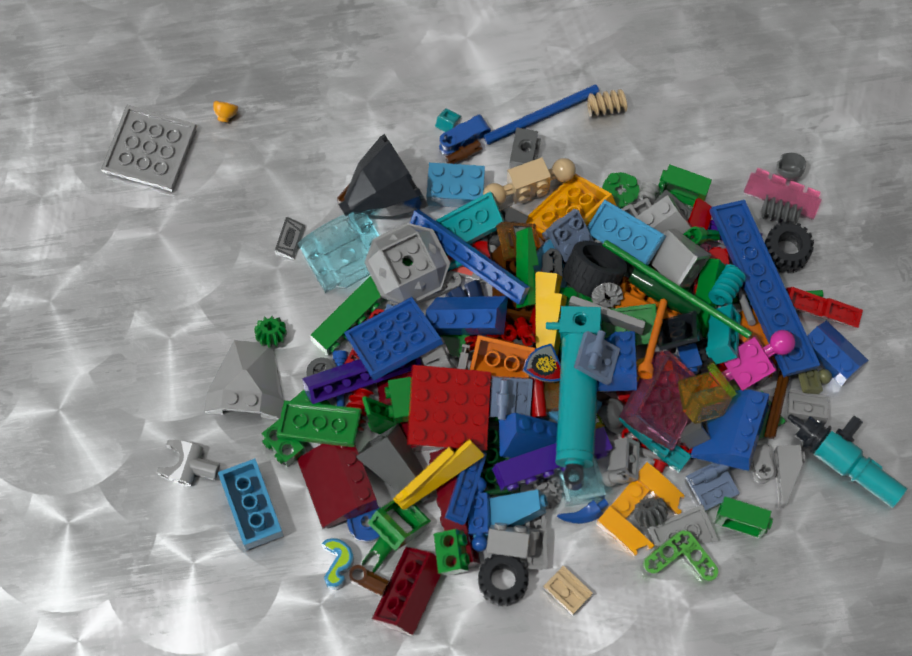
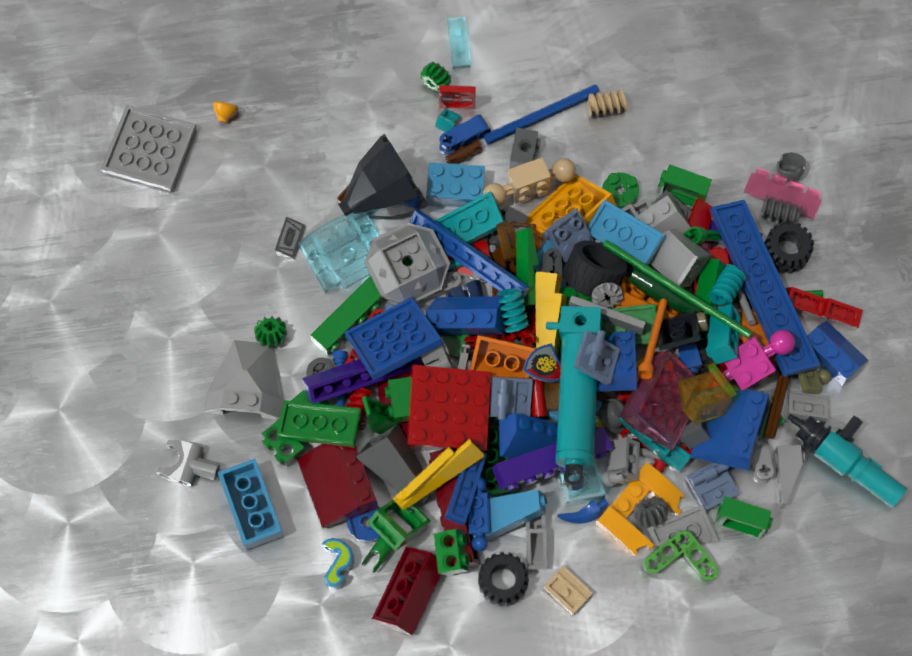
reddish brown piece [349,565,389,596] -> none
light grey hinge [486,523,539,558] -> none
light grey gear [531,477,562,509] -> none
light grey wheel [638,182,660,204] -> none
none -> green gear [420,62,452,93]
none -> red piece [438,85,476,109]
none -> clear light blue tile [447,17,470,69]
none -> teal piece [497,289,528,333]
none -> dark tan tile [697,312,709,332]

